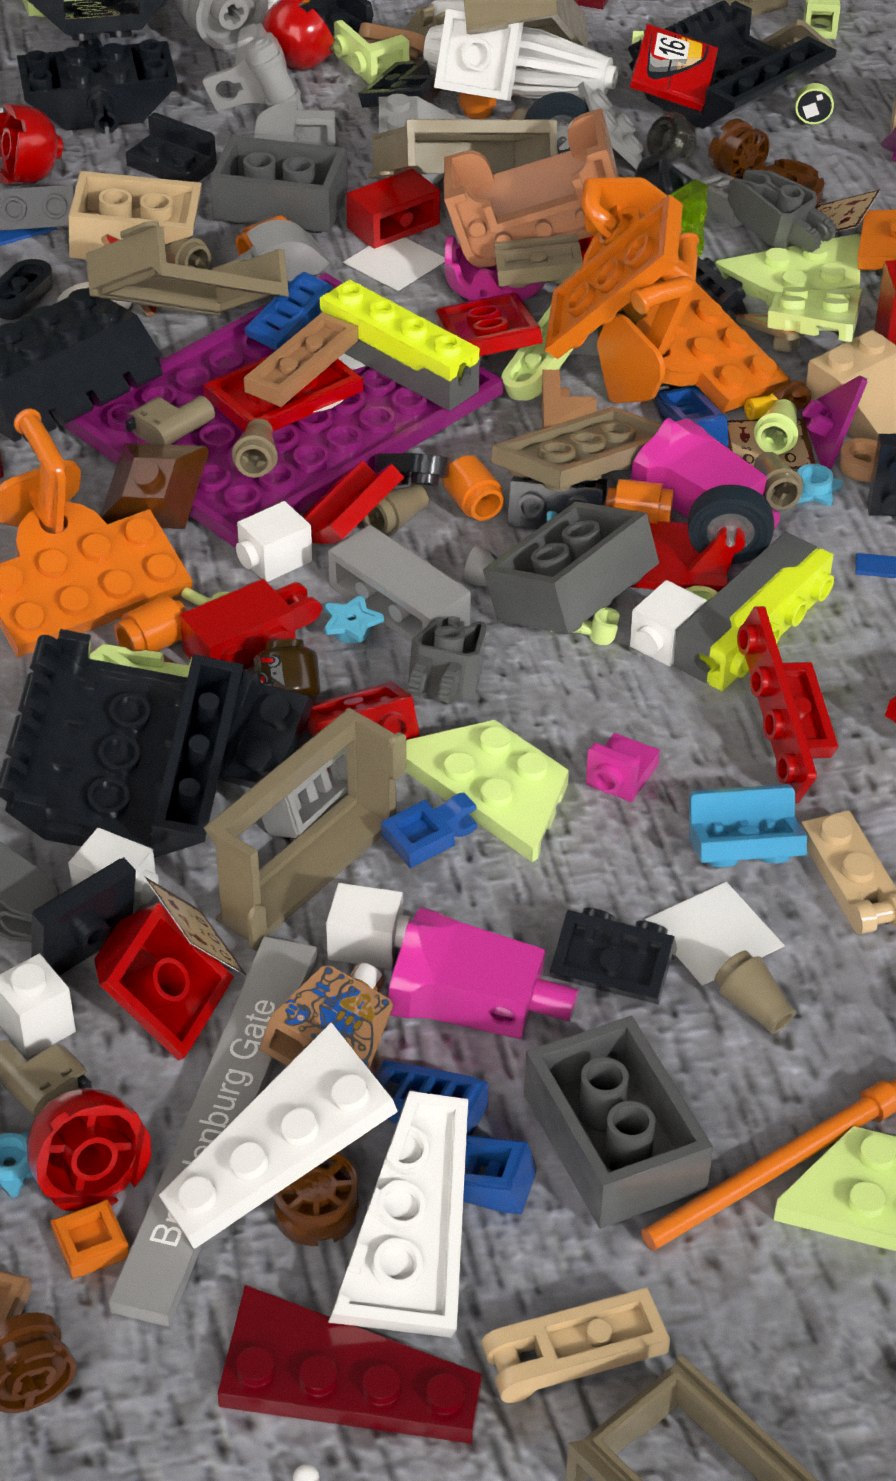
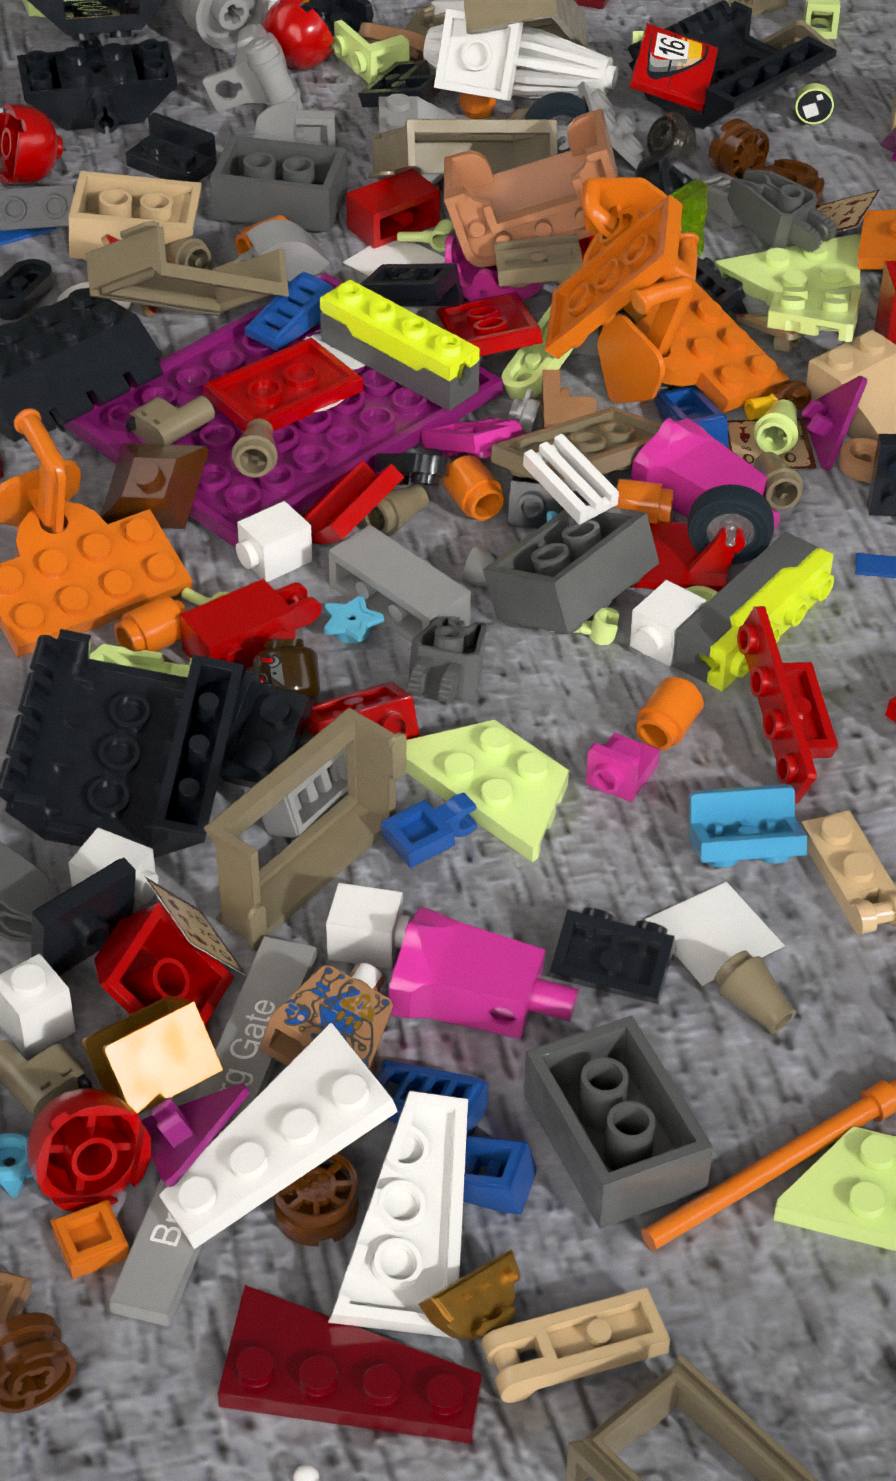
medium nougat plate [244,312,358,407] -> none
medium azure plate [797,464,843,506] -> none
none -> piece [82,995,223,1114]
none -> magenta piece [142,1083,250,1187]
none -> black bracket [360,263,464,306]
none -> yellowish green hand [397,219,454,252]
none -> pearl gold tile [418,1249,520,1341]
none -> dark pink hinge [421,418,524,459]
none -> light grey plate [508,388,543,434]
none -> white tile [523,434,619,525]
none -> orange brick [636,677,704,751]

